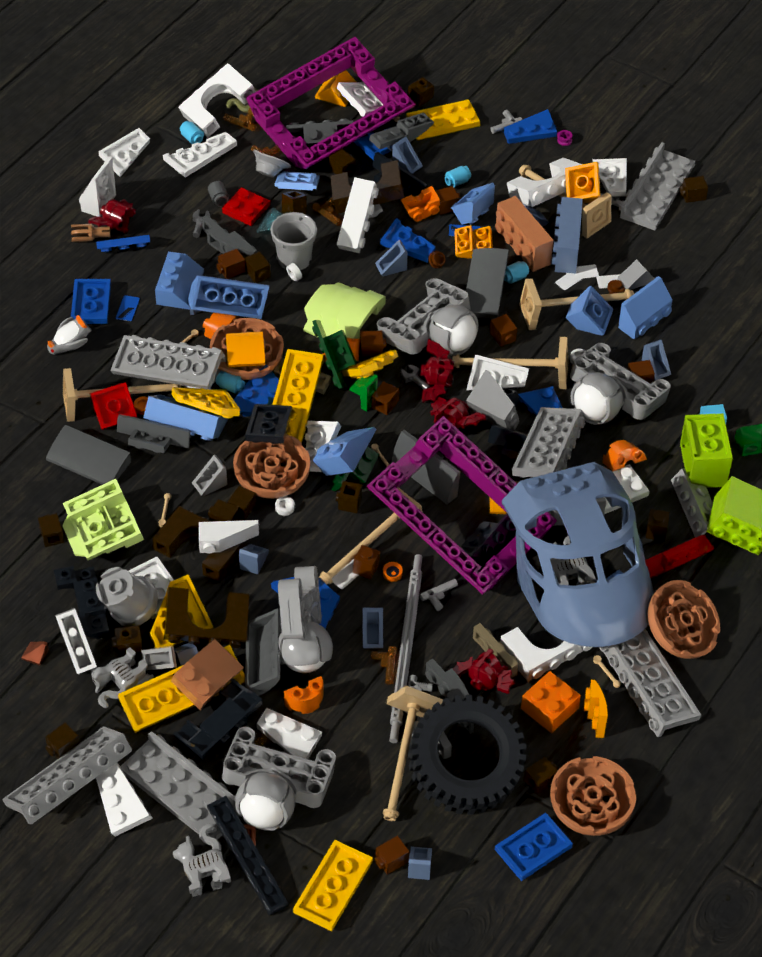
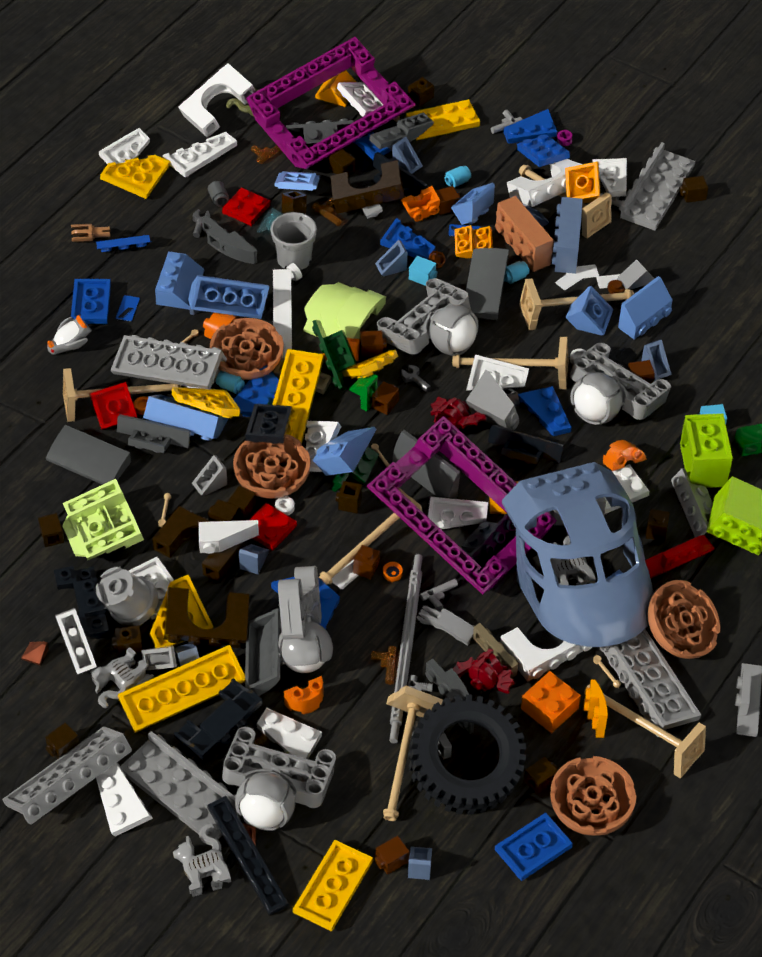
white slope [79,157,116,217] -> none
dark red helmet [88,199,136,234] -> none
nougat slope [171,639,244,710] -> none
medium azure brick [180,121,204,144] -> none
reddish brown brick [217,249,246,279] -> none
clear orange hose [223,108,256,131] -> none
light orange slope [226,332,265,367] -> none
dark brown brick [244,251,271,283] -> none
light grey hat [253,149,291,178] -> none
white brick [337,177,379,253] -> none
sand blue slope [362,607,383,648] -> none
dark red helmet [421,339,454,403] -> none
reddish brown brick [490,314,517,347] -> none
light grey bracket [512,407,585,478] -> none
none -> yellow plate [100,155,170,199]
none -> red plate [250,503,297,551]
none -> white slope [273,269,292,359]
none -> medium azure brick [409,256,438,286]
none -> light grey arm [416,606,474,646]
none -> white wing [428,497,488,530]
none -> blue plate [517,135,570,167]
none -> tan tile [584,684,706,778]
none -> light grey bracket [735,663,762,737]

